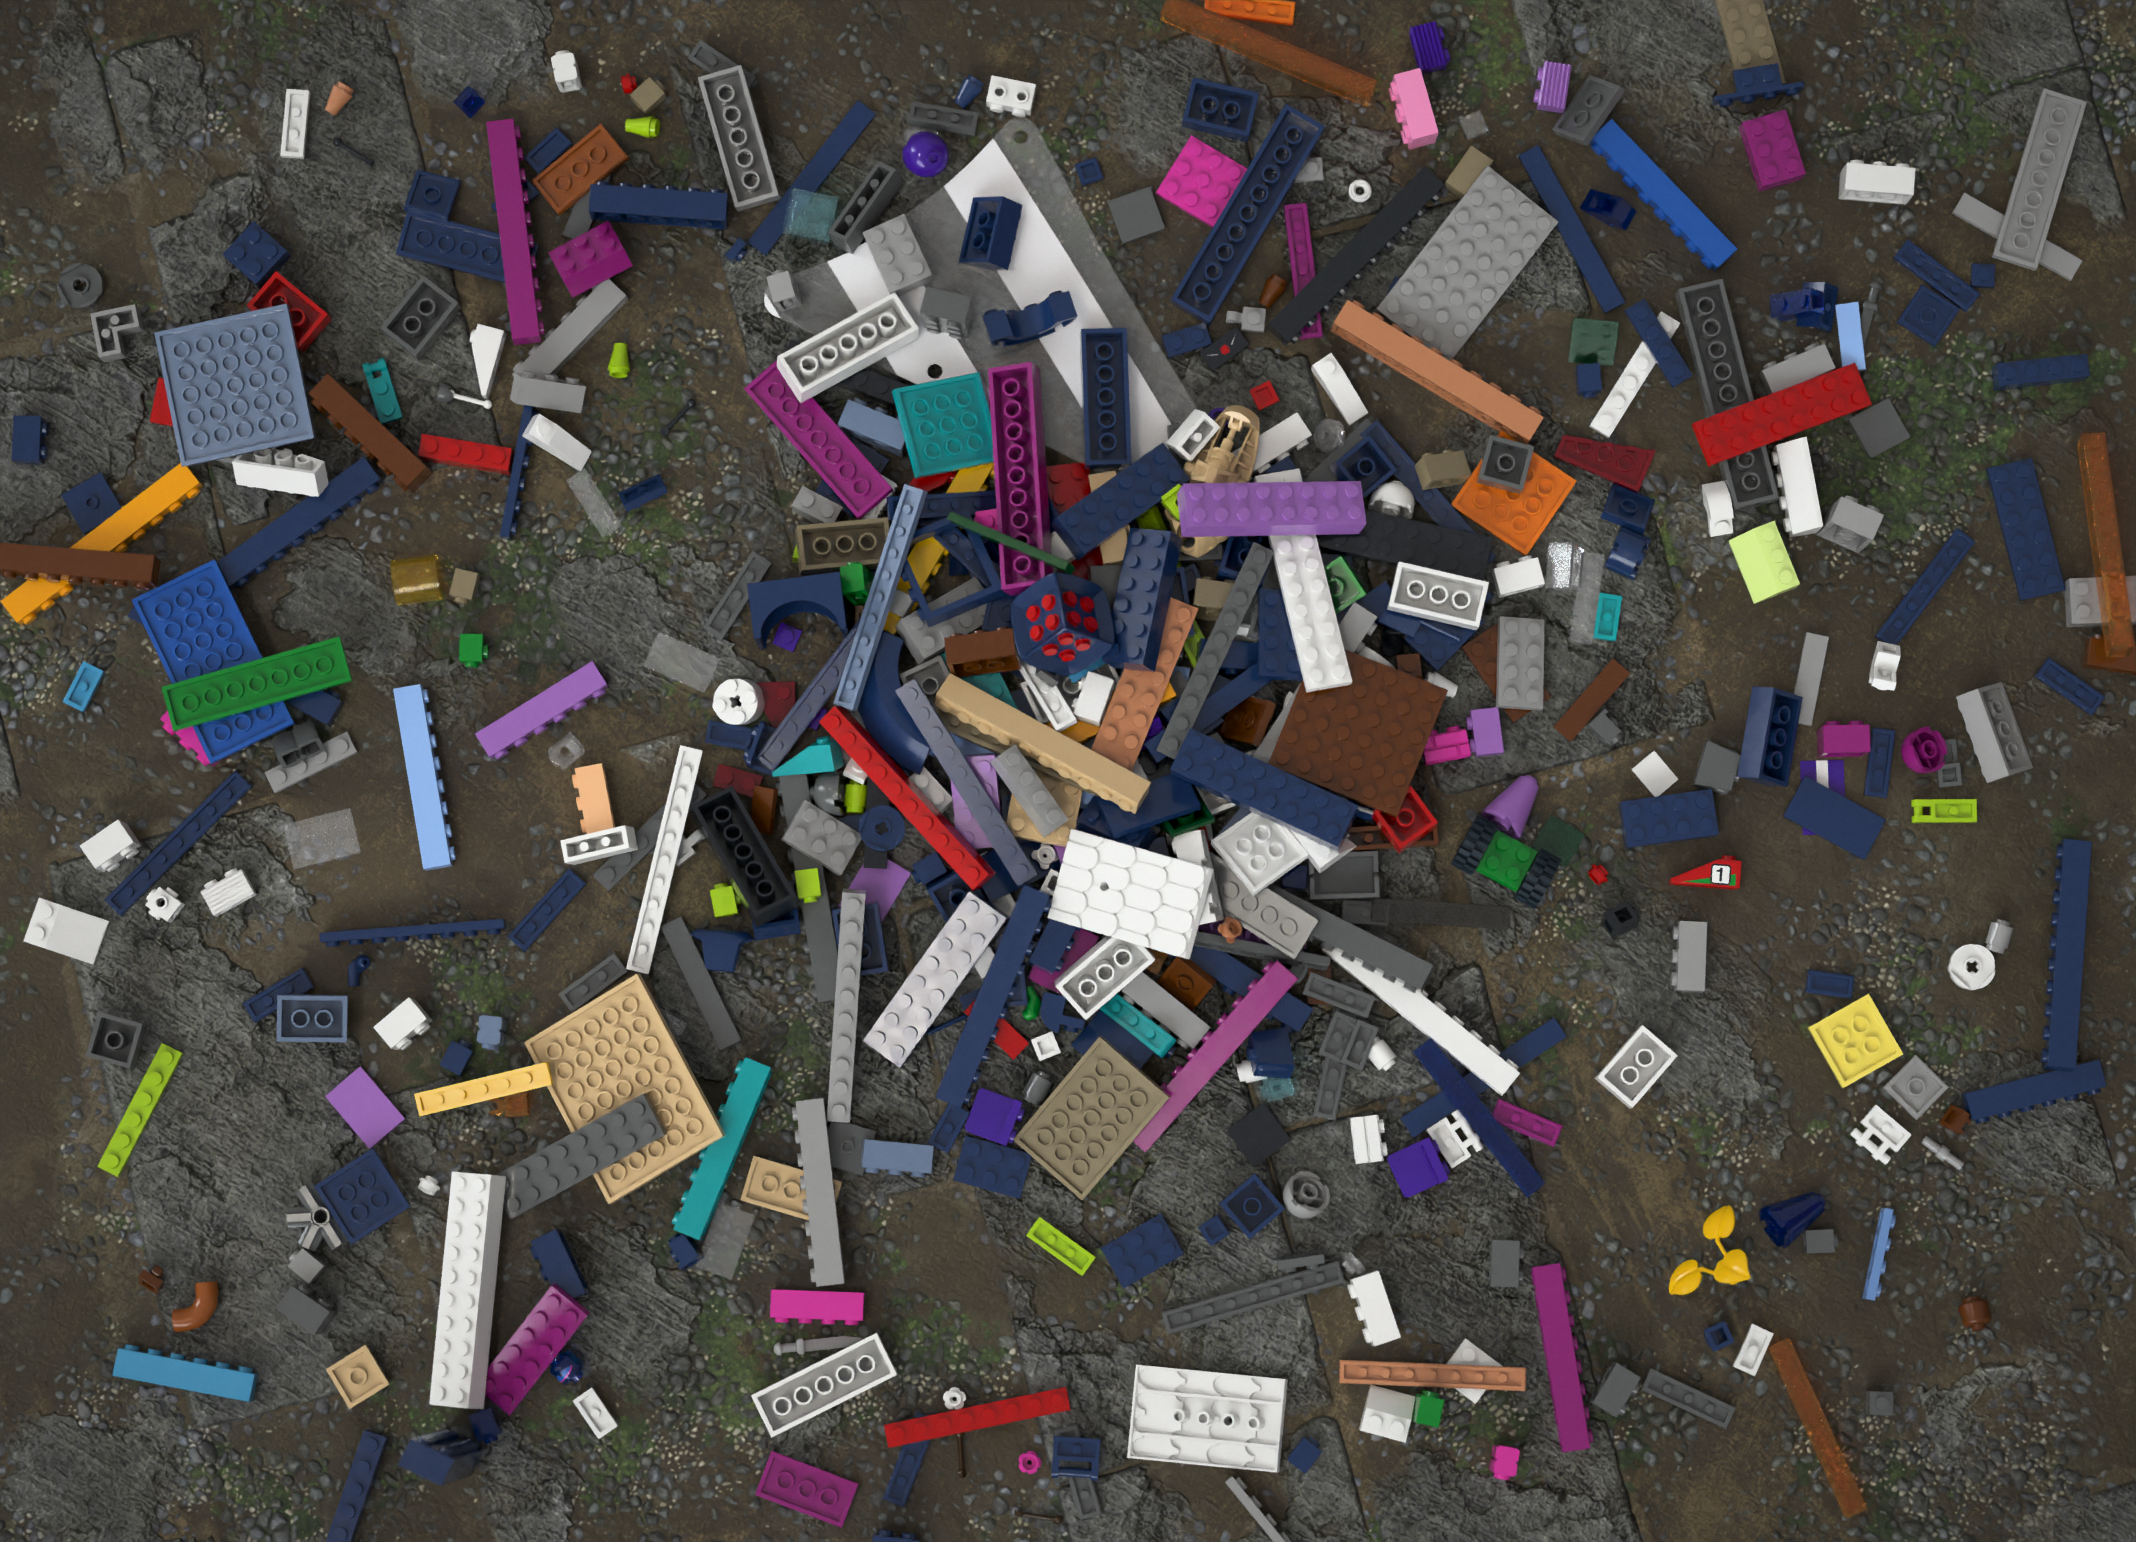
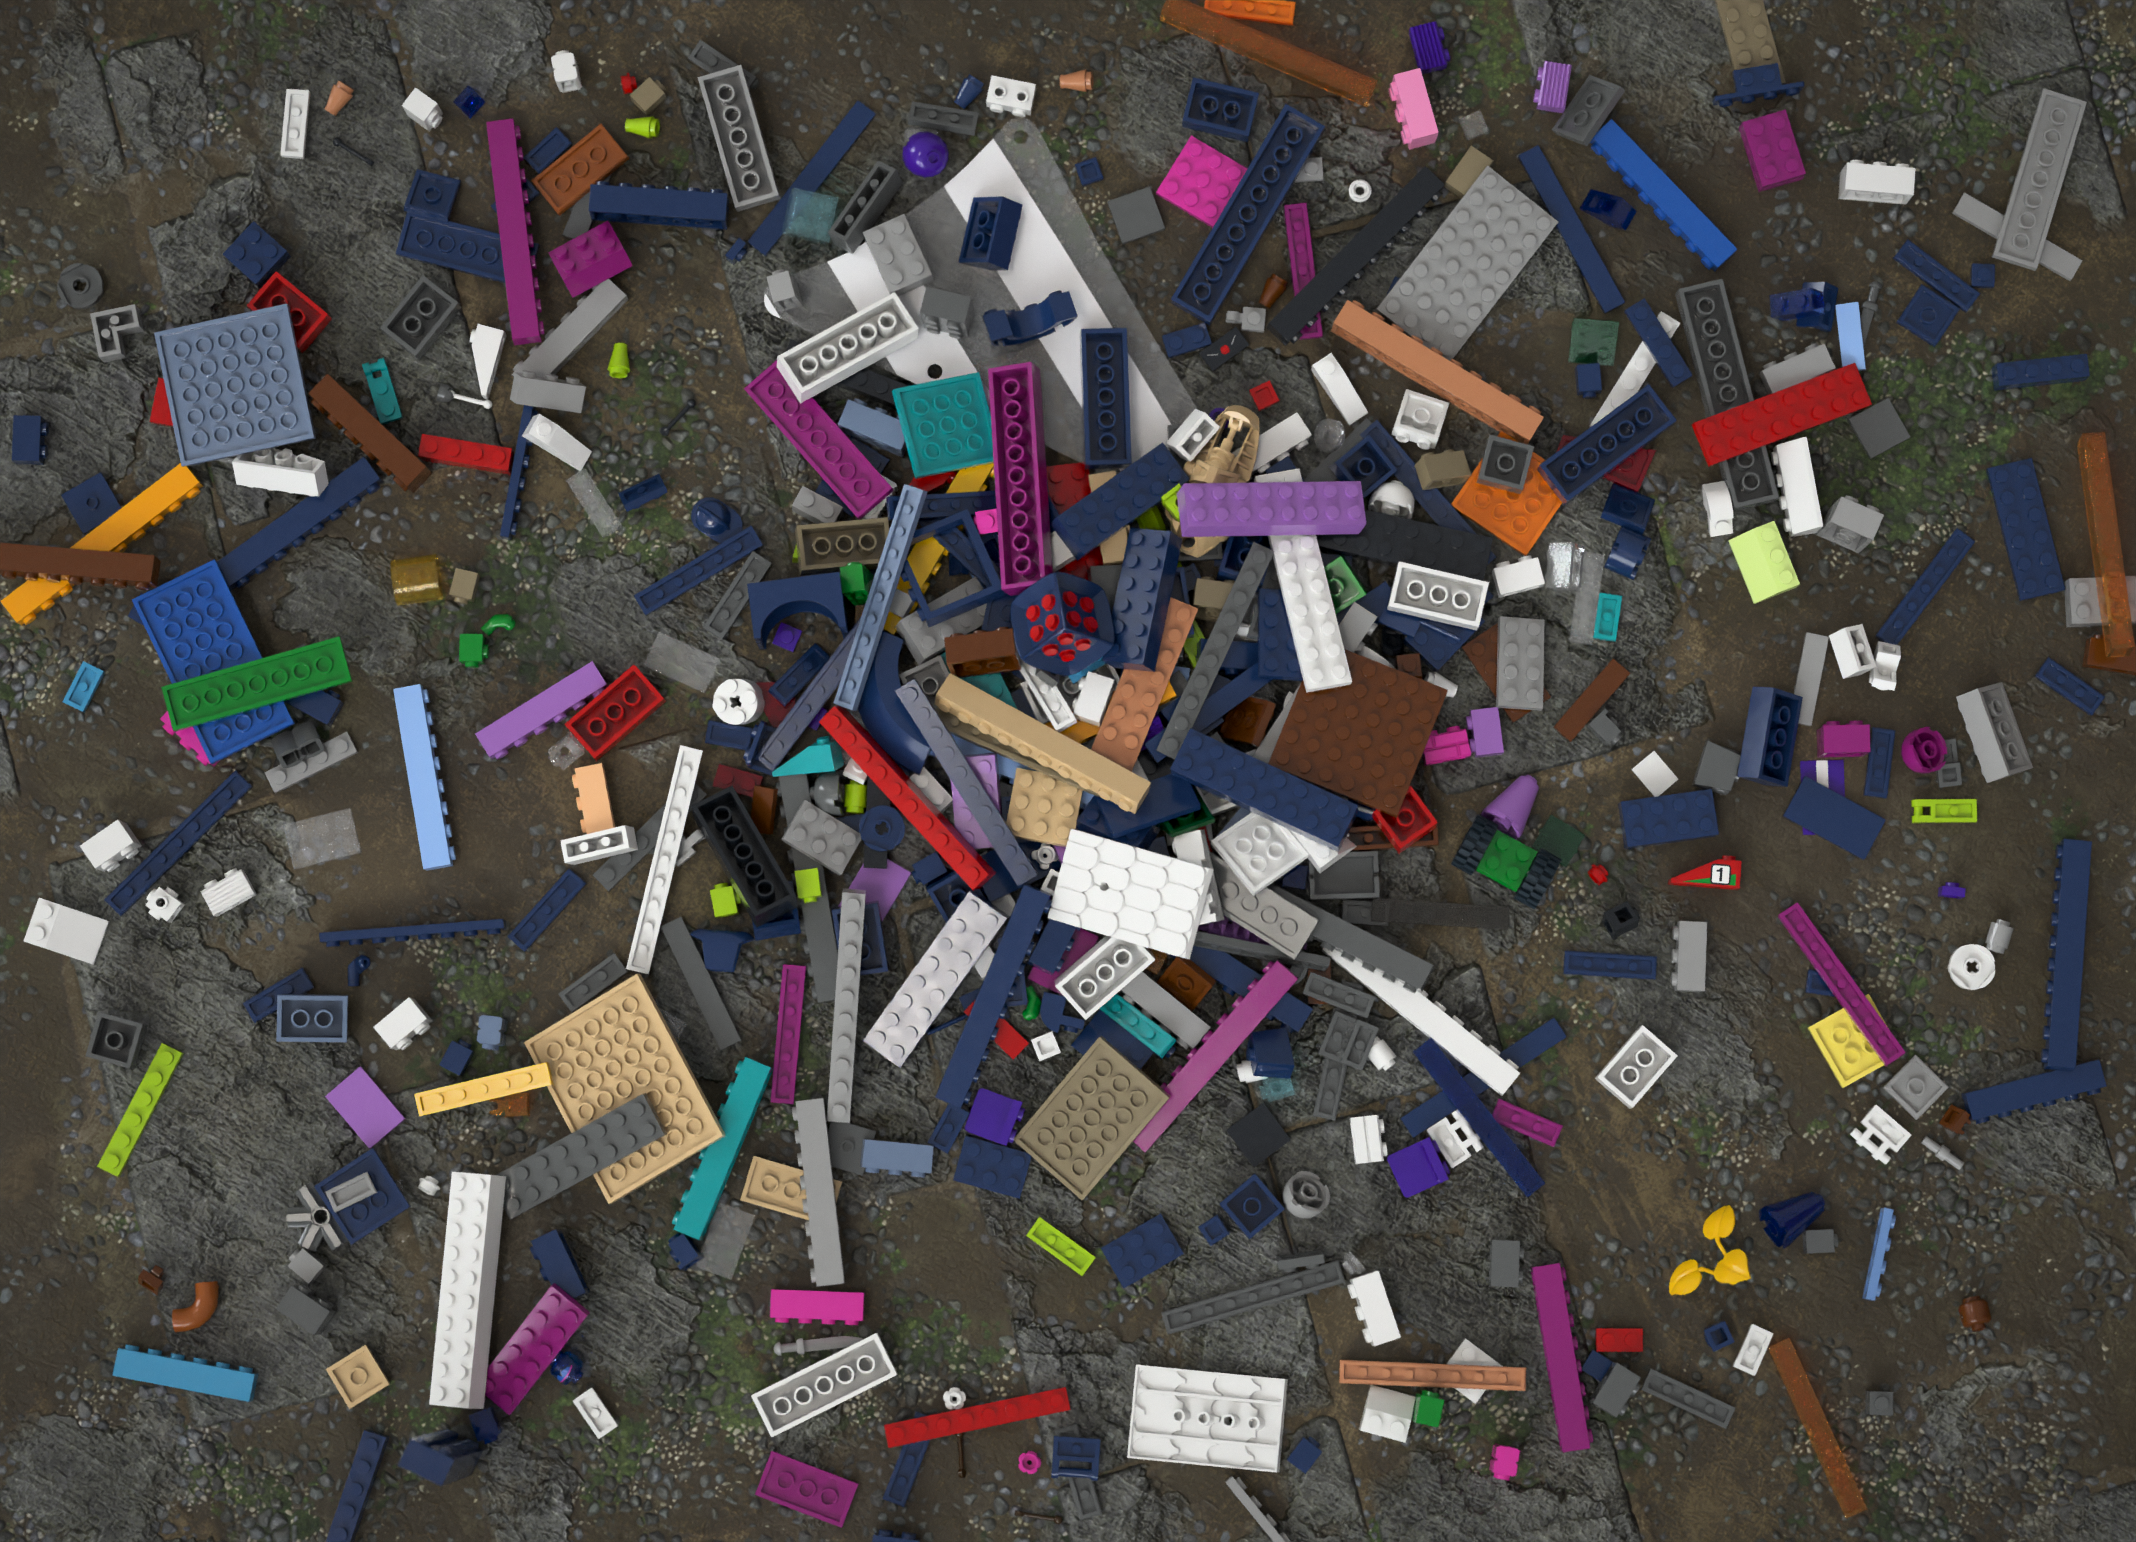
dark green tile [947,512,1075,575] -> none
light grey brick [990,745,1069,838] -> none
dark grey brick [1022,1070,1053,1106] -> none
nougat plate [1218,916,1242,944] -> none
none -> light grey tile [325,1172,377,1213]
none -> white brick [402,88,443,132]
none -> green arm [480,614,516,636]
none -> red brick [565,665,666,761]
none -> dark blue plate [634,526,763,616]
none -> dark blue piece [691,497,743,543]
none -> dark blue tile [768,643,830,707]
none -> magenta plate [770,964,806,1104]
none -> nougat cone [1060,70,1094,92]
none -> white plate [1391,389,1449,450]
none -> dark blue brick [1537,384,1677,506]
none -> dark blue tile [1563,951,1657,980]
none -> dark blue tile [1581,1350,1612,1382]
none -> red plate [1595,1328,1643,1352]
none -> magenta plate [1778,902,1906,1067]
none -> white brick [1829,624,1877,679]
none -> dark purple plate [1938,882,1966,899]

